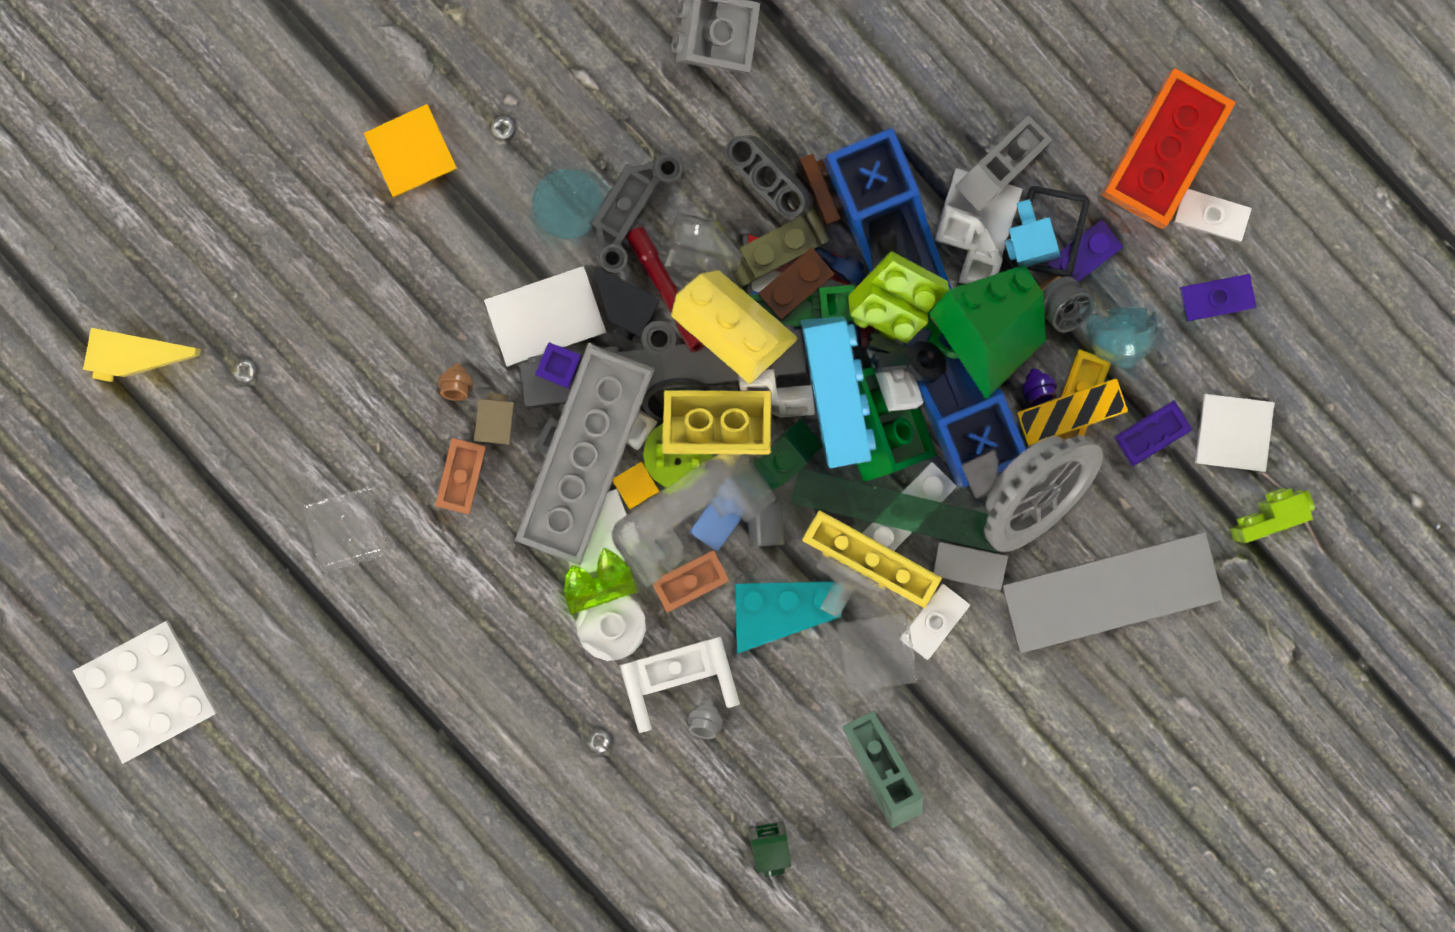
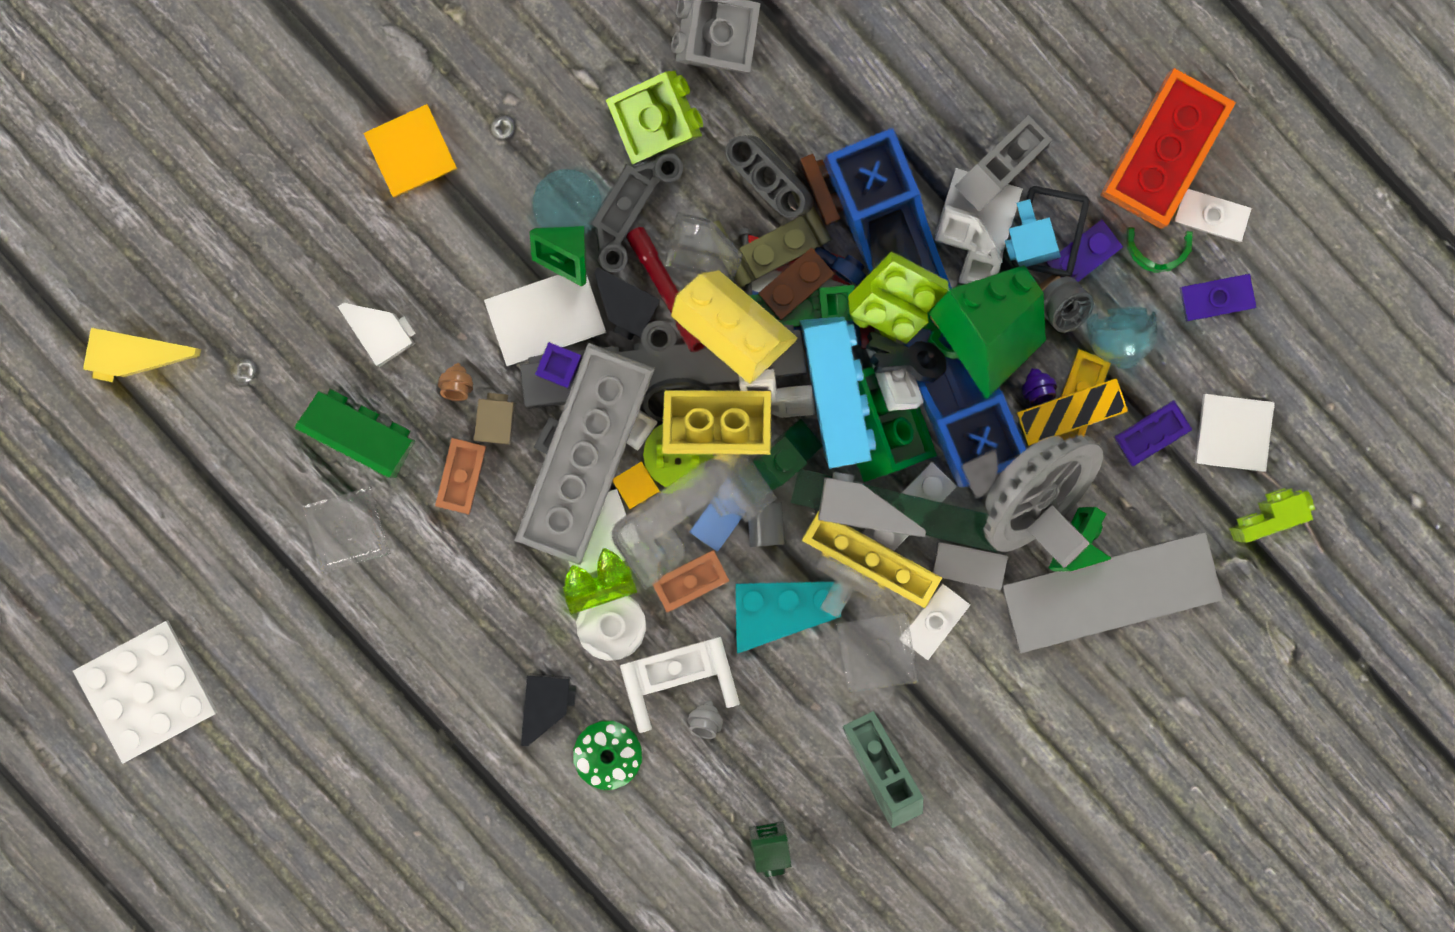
none -> green slope [295,389,416,478]
none -> white slope [338,303,416,367]
none -> black slope [521,673,577,746]
none -> green slope [529,226,586,287]
none -> green dish [573,721,642,790]
none -> lime plate [606,71,703,165]
none -> light grey slope [818,472,926,537]
none -> light grey slope [1027,505,1090,568]
none -> green slope [1048,507,1111,572]
none -> green helmet [1126,227,1193,273]

